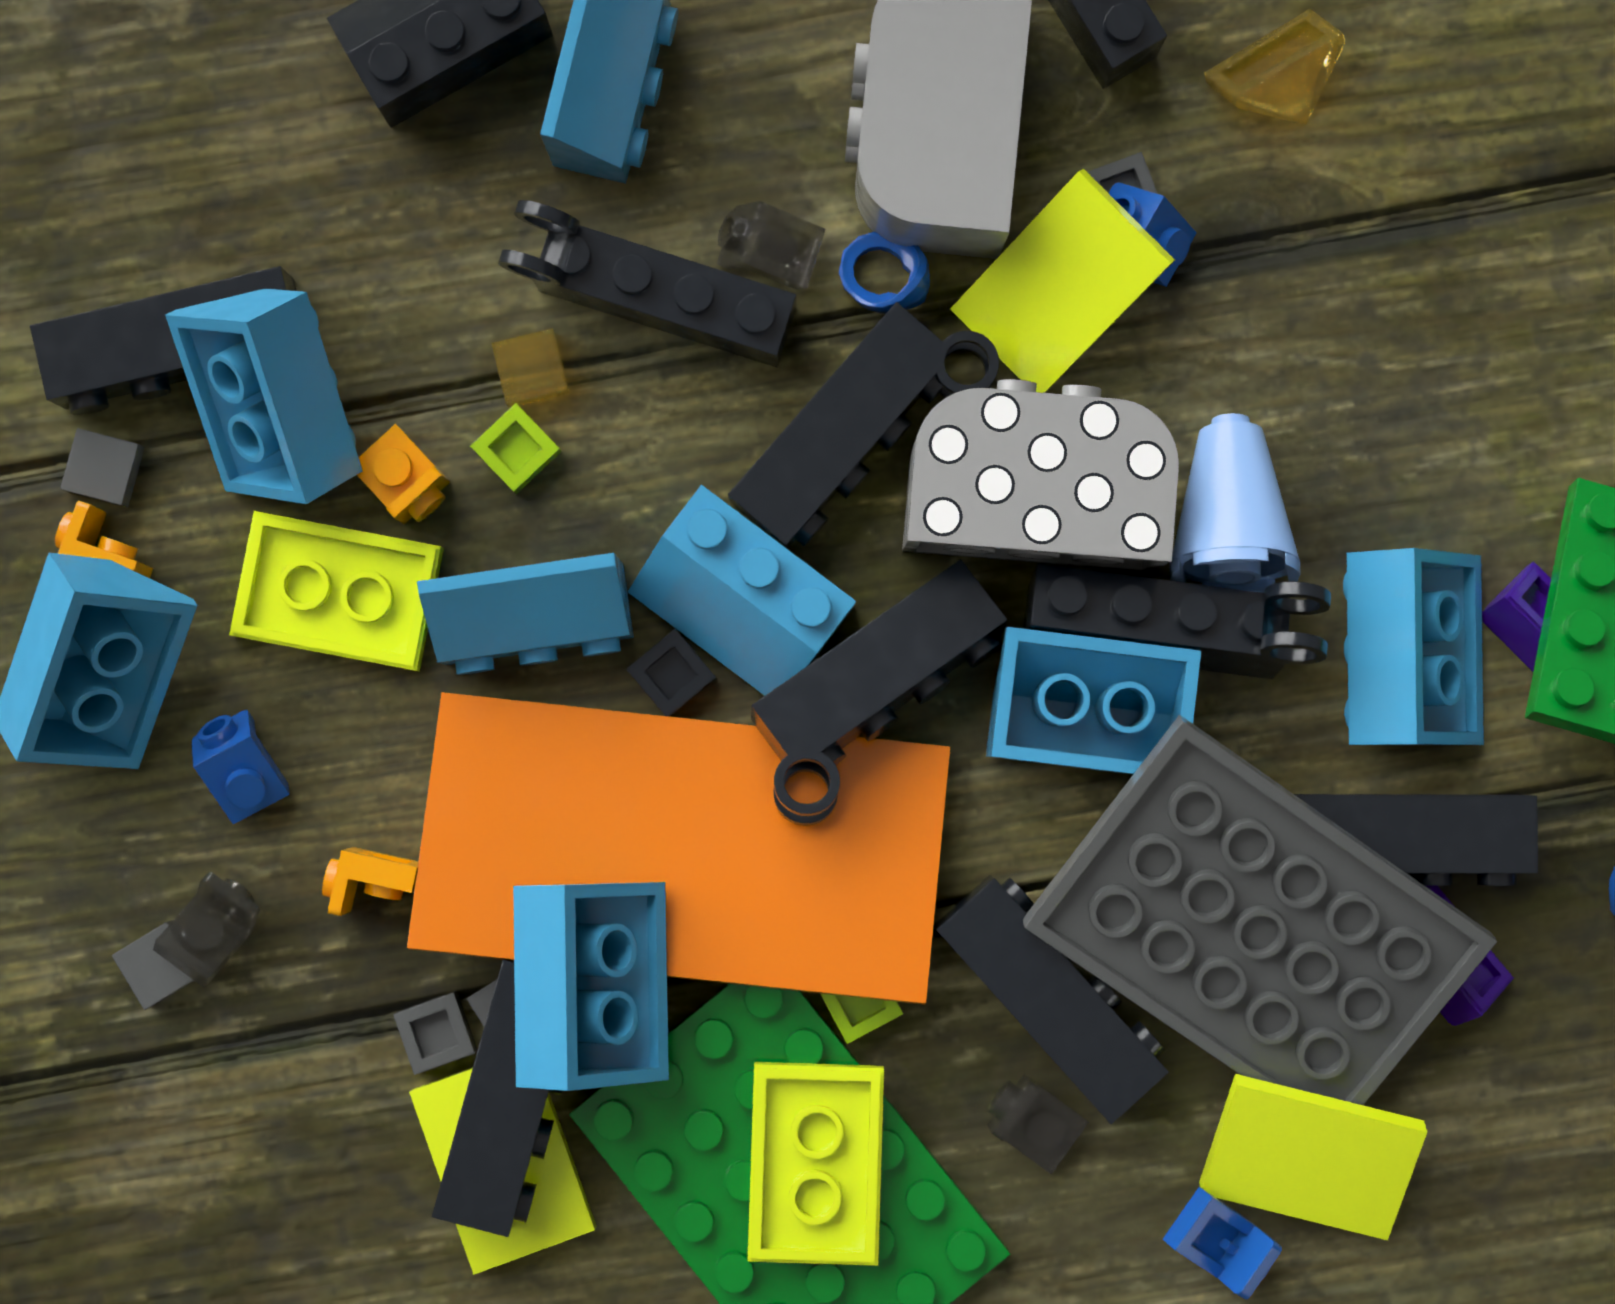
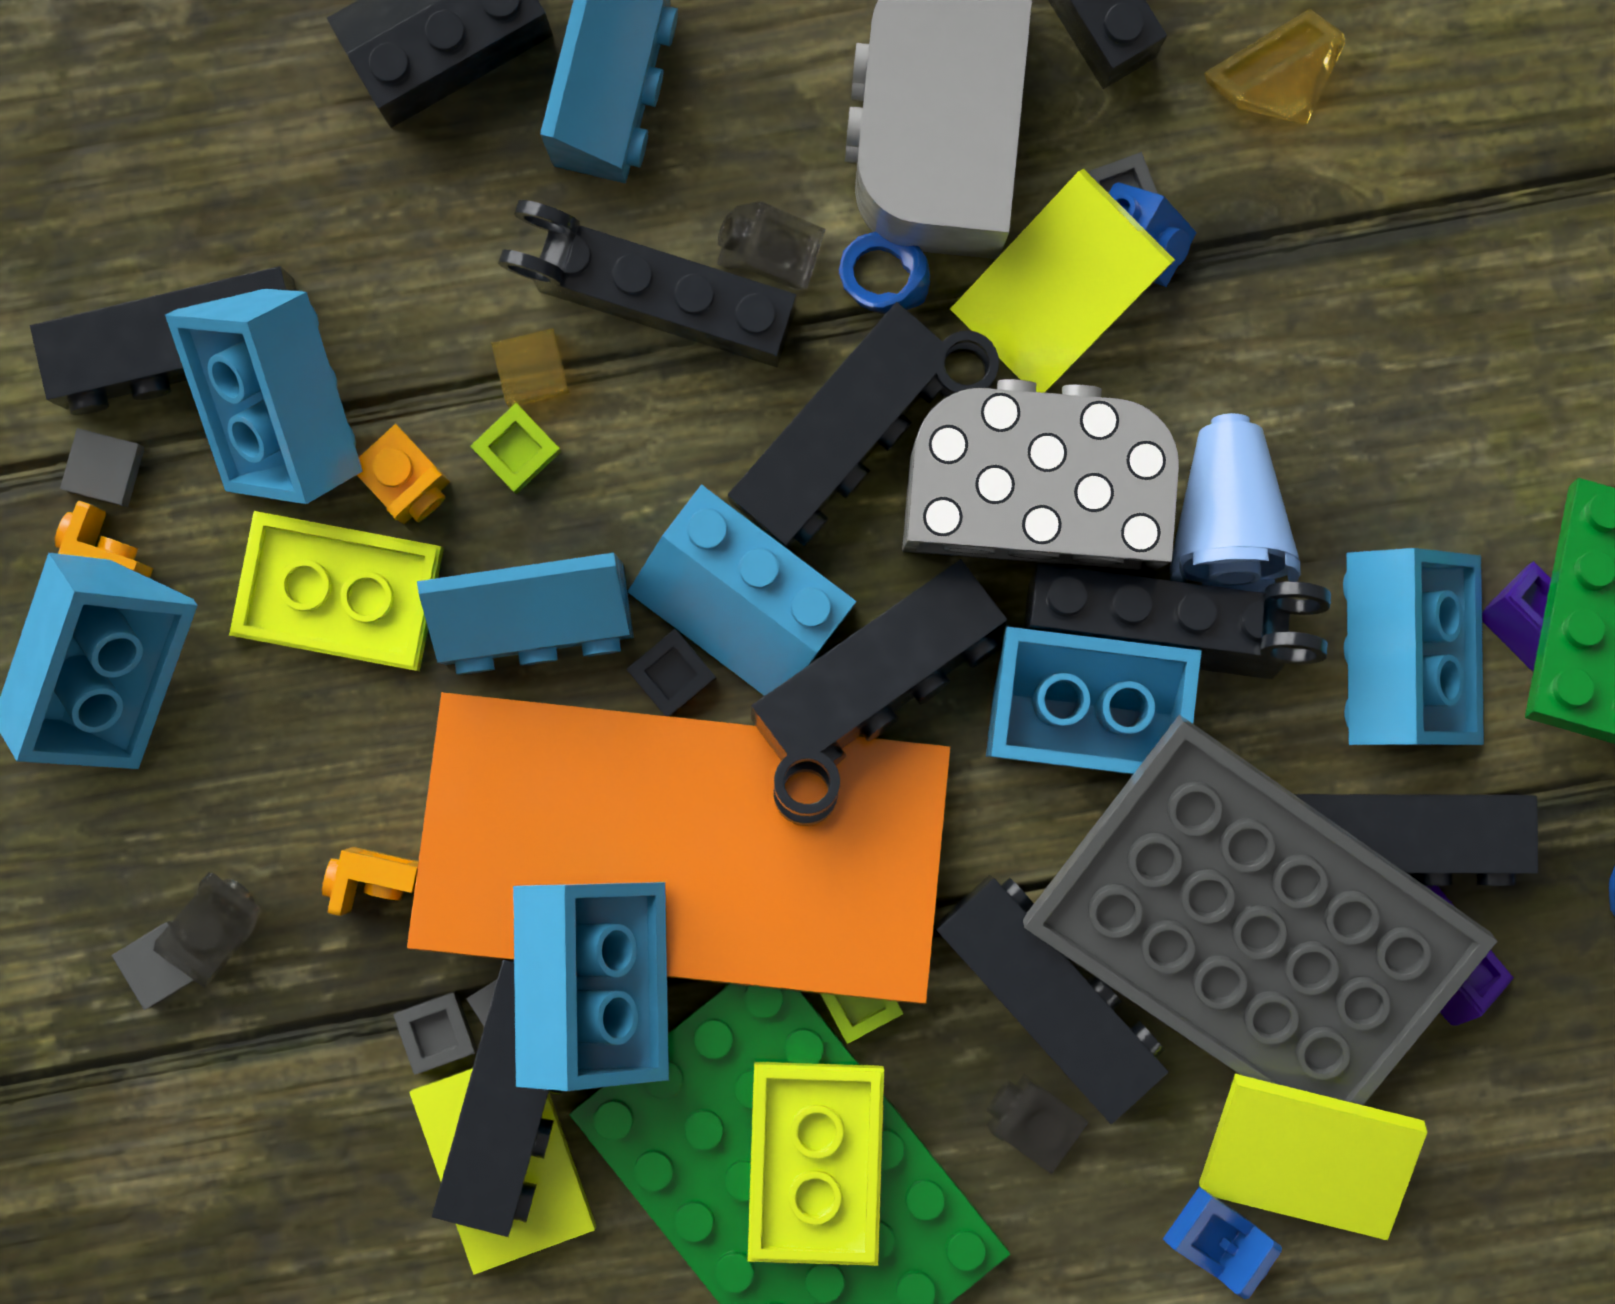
blue bracket [192,710,290,824] -> none

